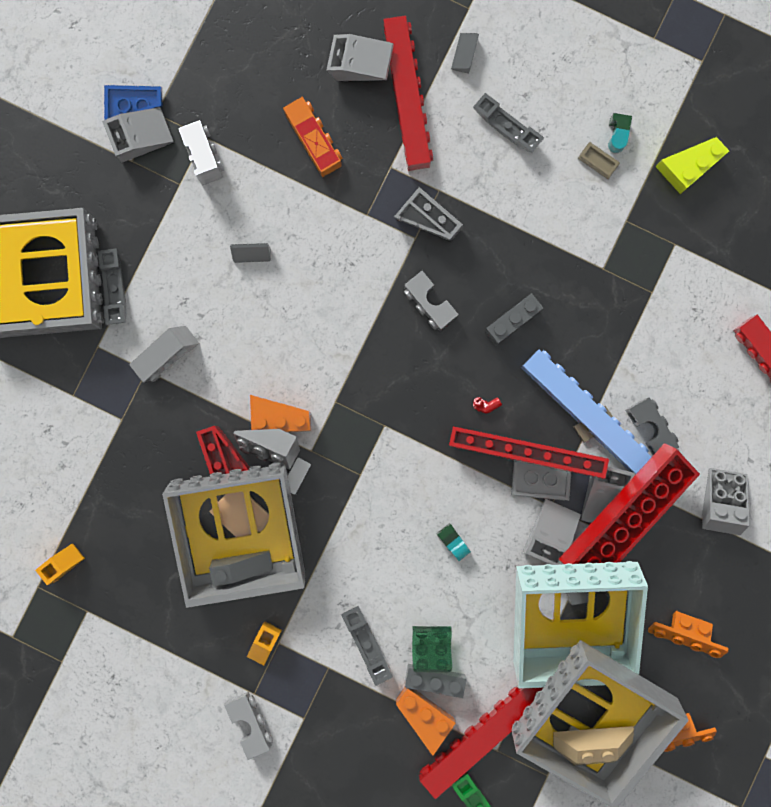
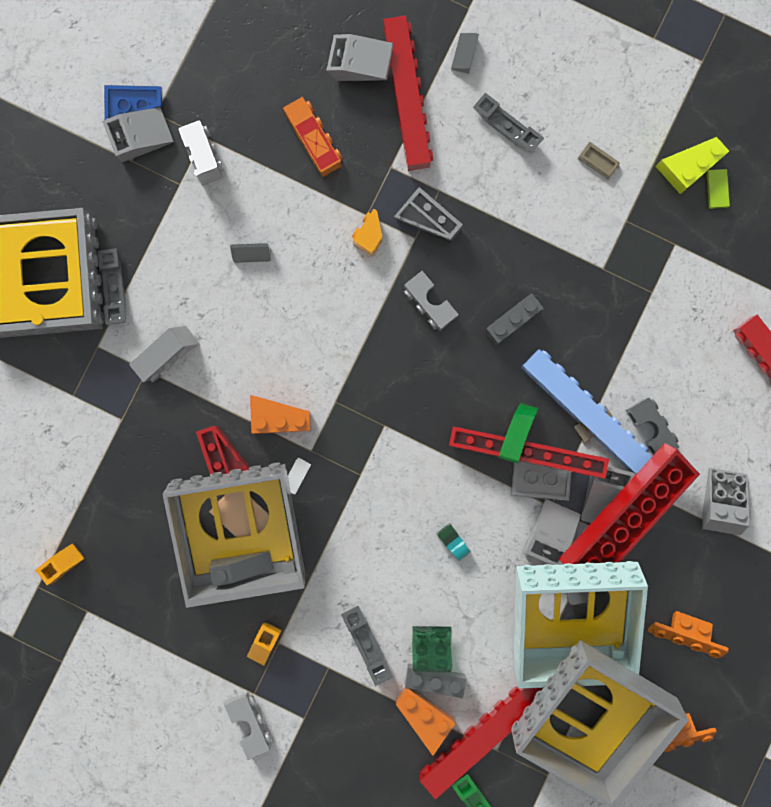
light grey slope [233,429,300,470] -> none
red arm [473,397,502,414] -> none
tan wedge [553,726,634,766] -> none
leg [608,113,632,153] -> none
none -> light orange slope [352,209,382,256]
none -> green slope [499,403,539,464]
none -> lime tile [706,169,730,209]

